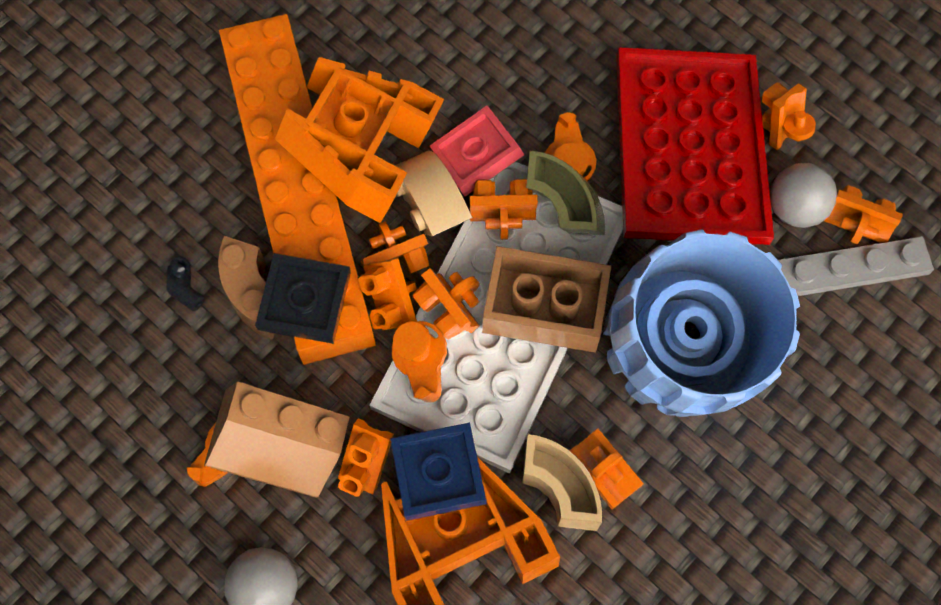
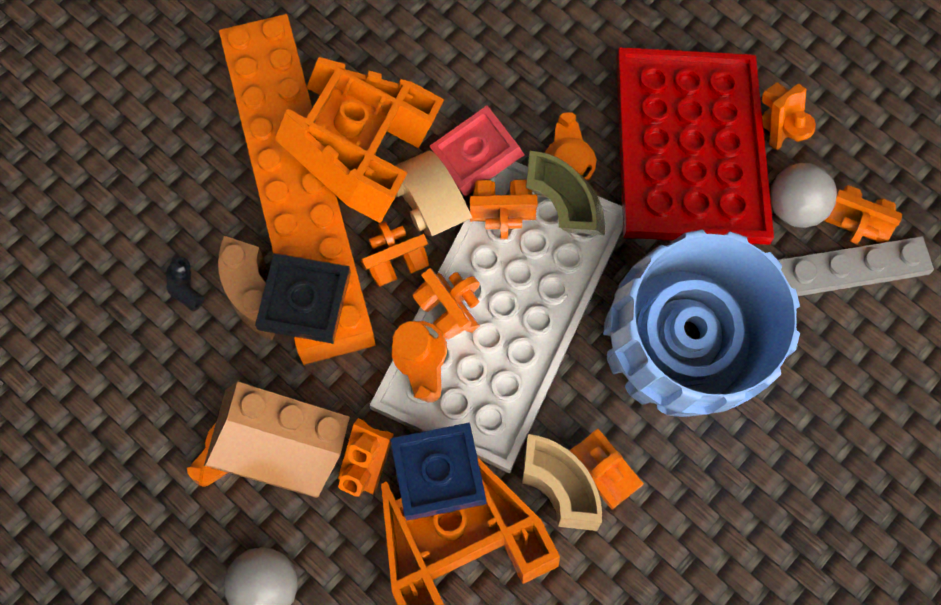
orange hips [358,258,417,330] -> none
medium nougat brick [482,246,611,353] -> none

